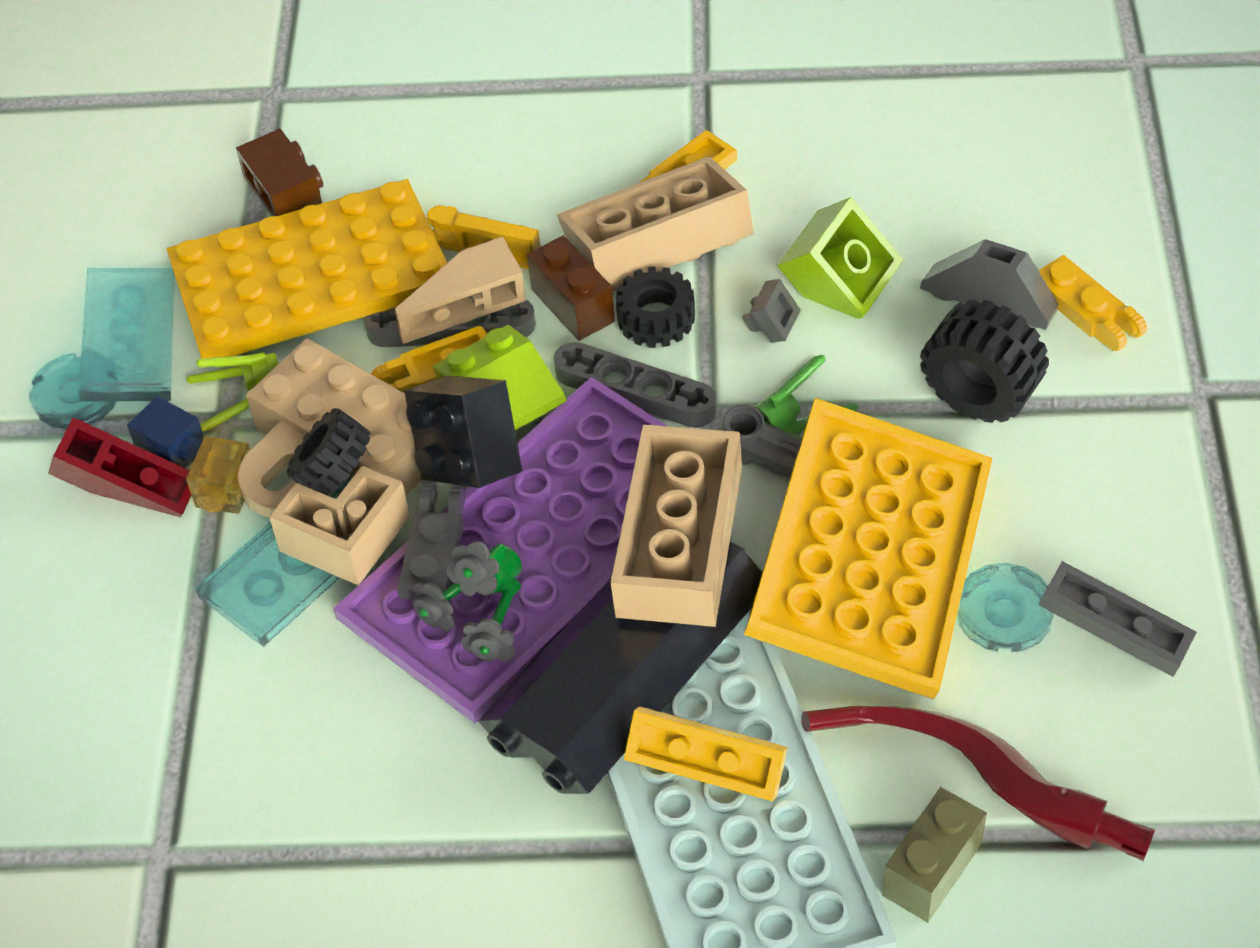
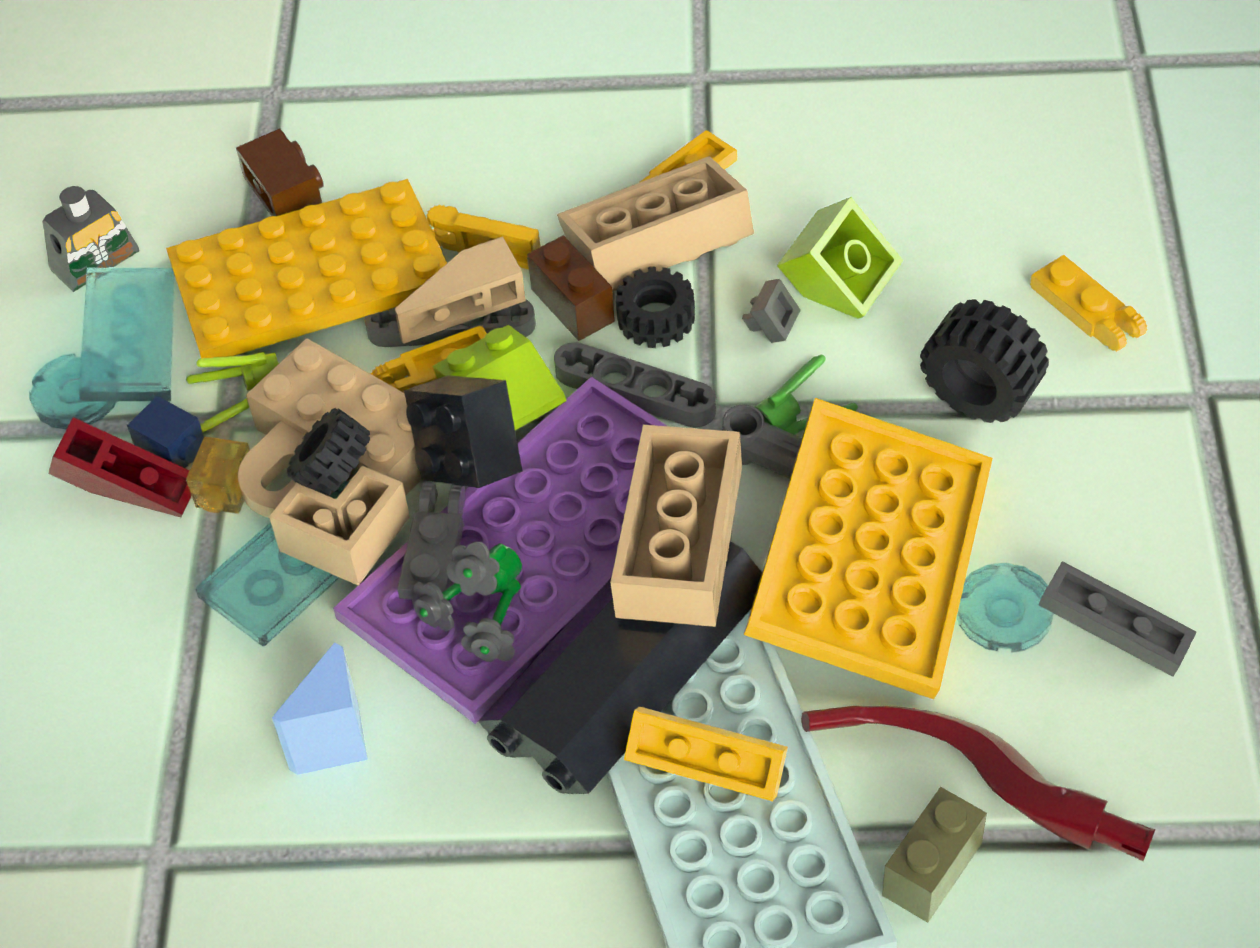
dark grey slope [920,239,1059,330] -> none
none -> dark grey torso [42,186,140,292]
none -> light blue slope [272,642,368,775]

